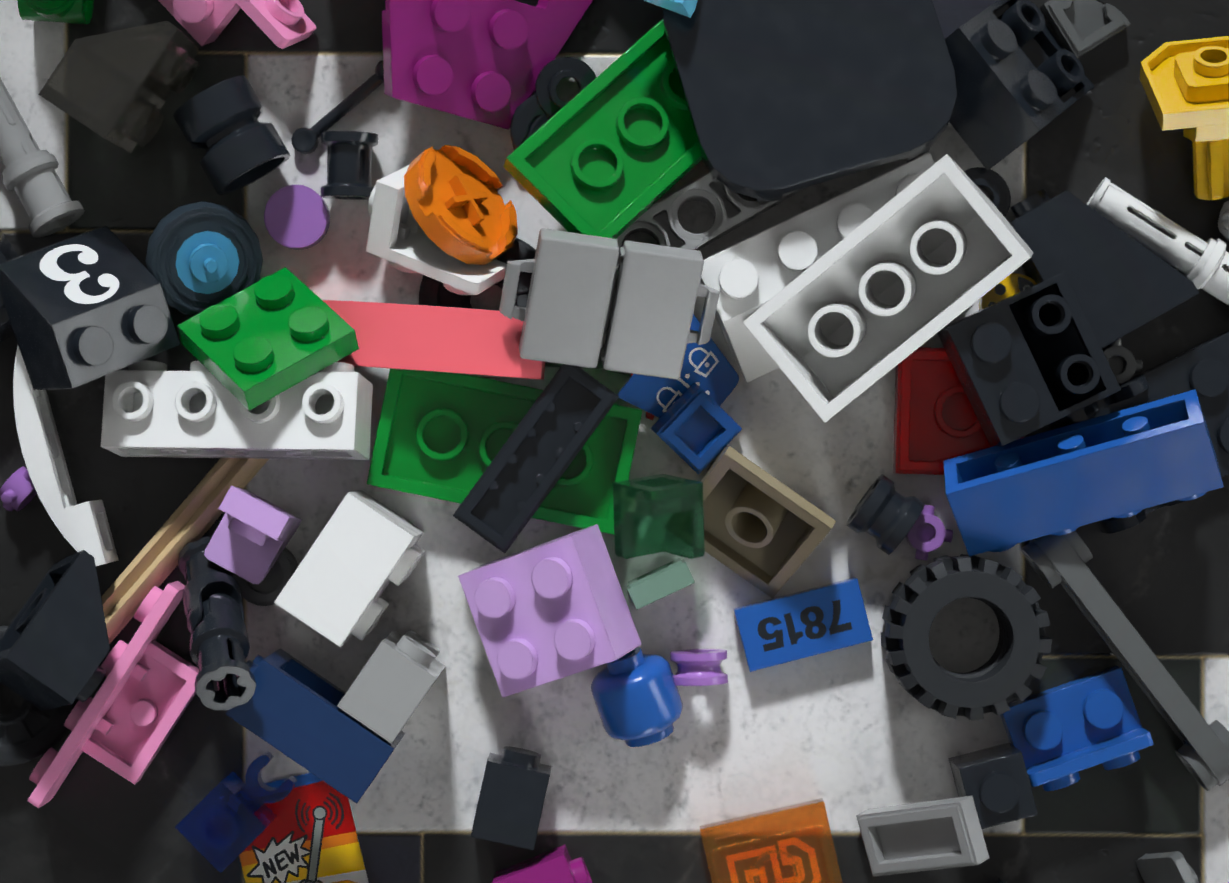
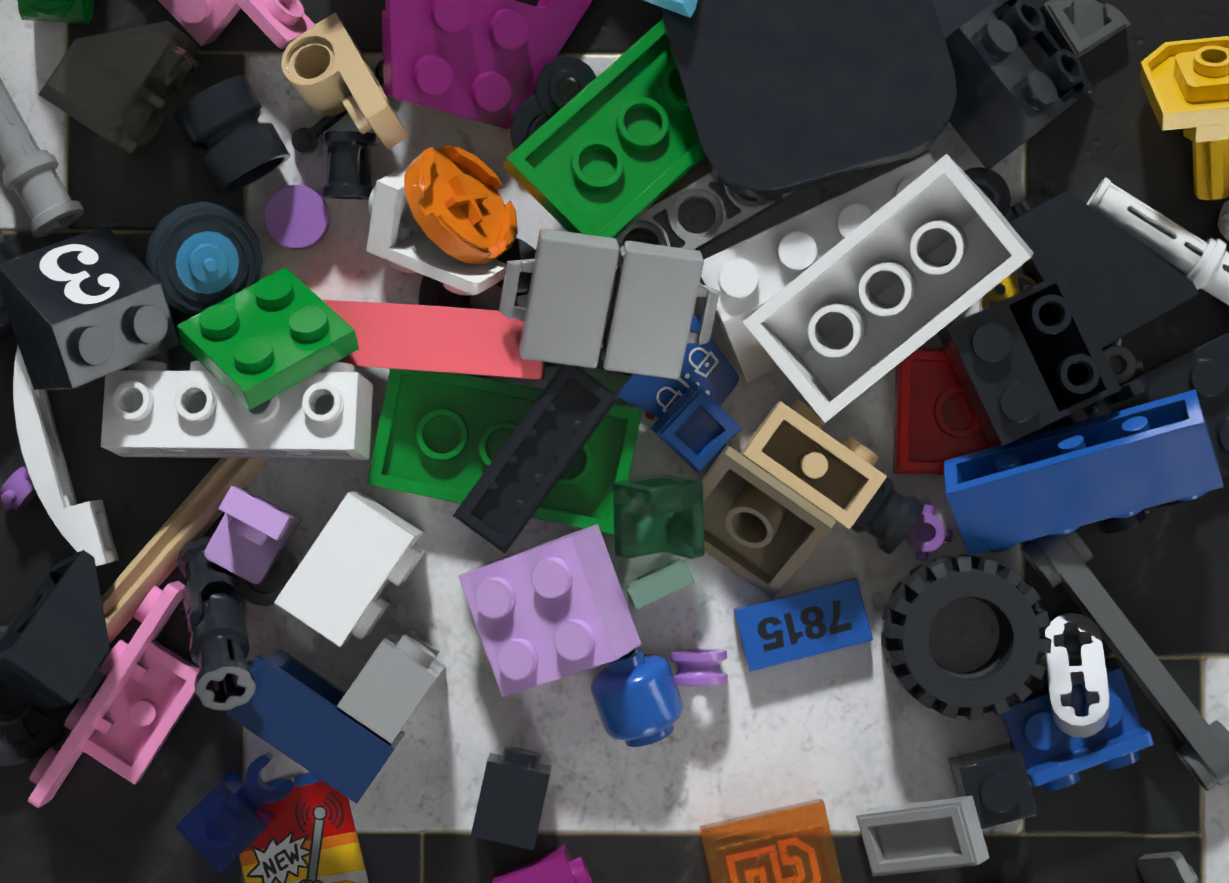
none -> tan plate [281,12,409,150]
none -> tan brick [740,399,887,530]
none -> beam [1044,613,1110,738]

